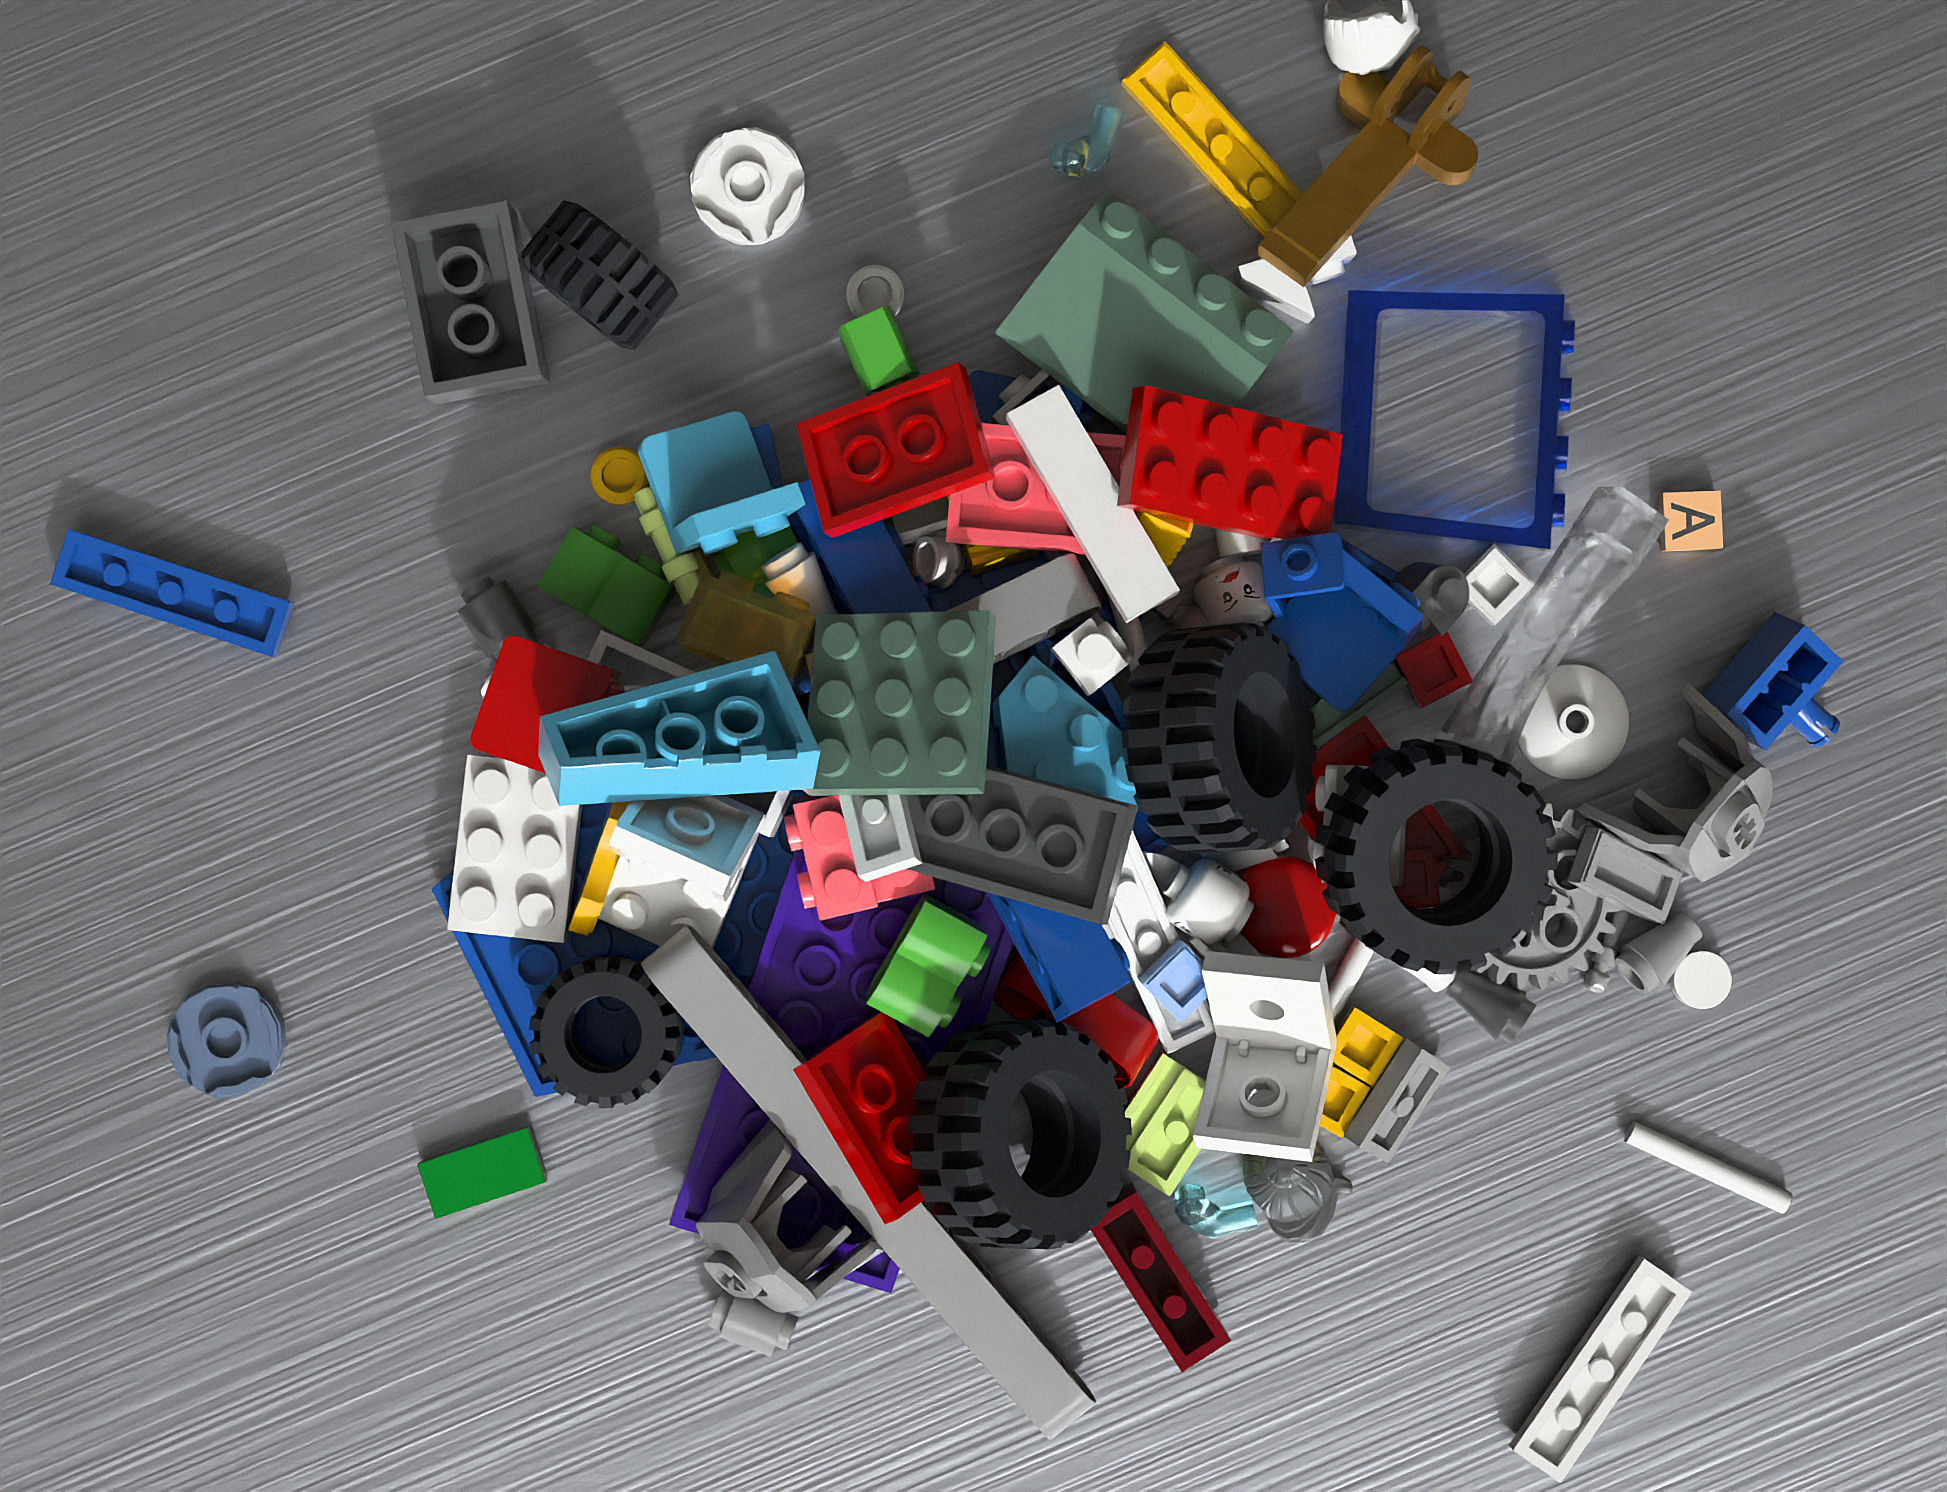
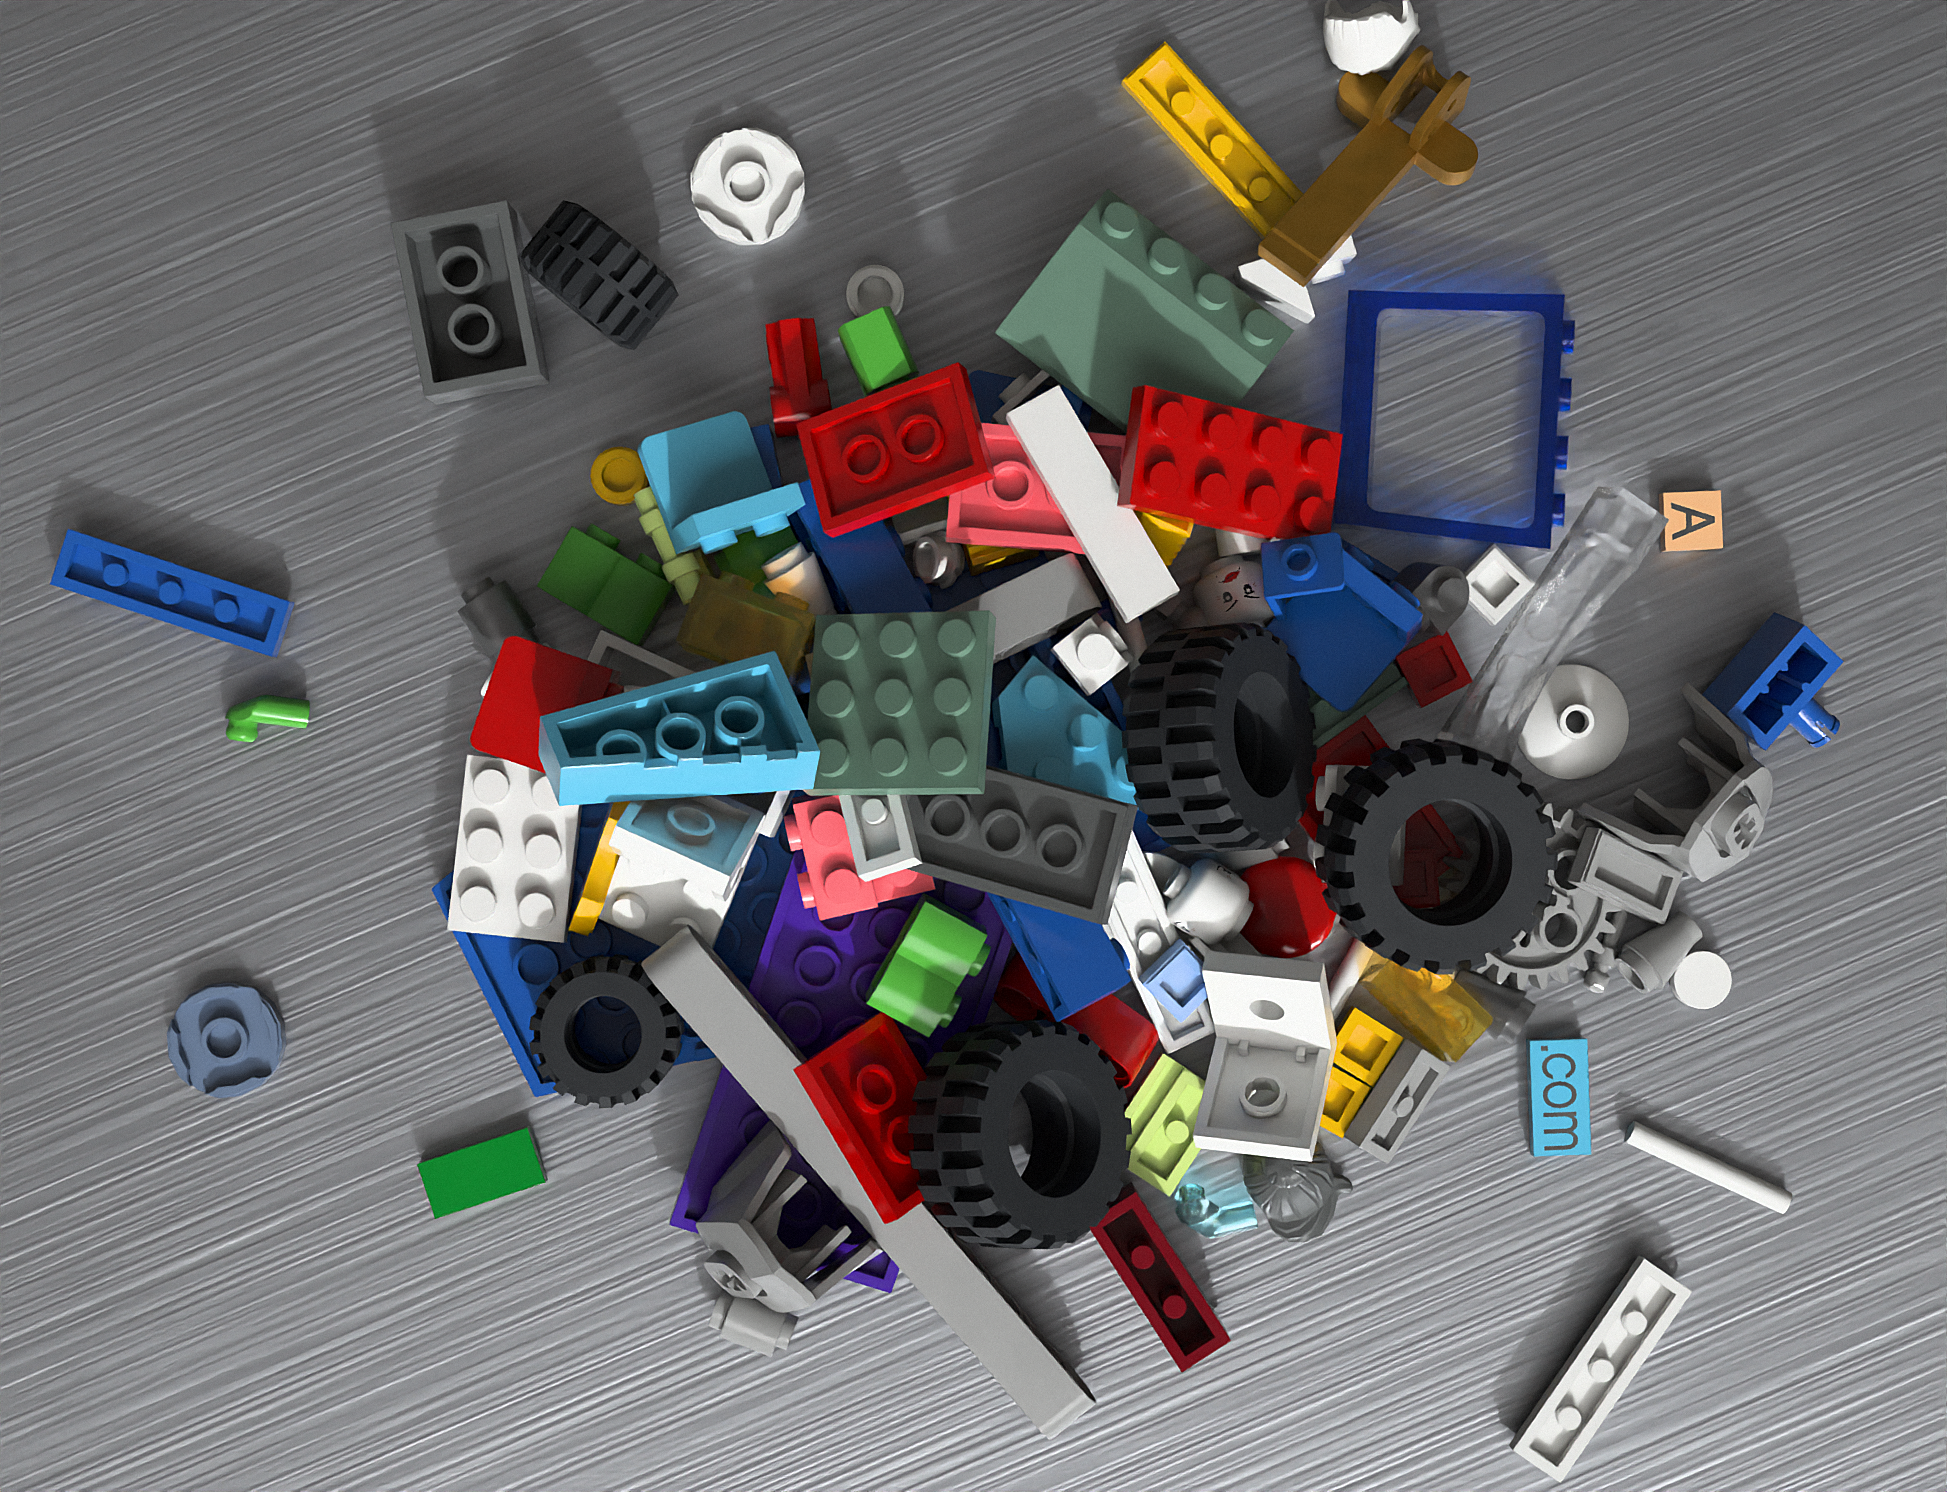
clear light blue arm [1050,105,1124,178] -> none
none -> bright green arm [225,694,310,742]
none -> red piece [765,317,832,438]
none -> clear yellow bracket [1358,960,1493,1063]
none -> medium azure tile [1526,1037,1591,1157]

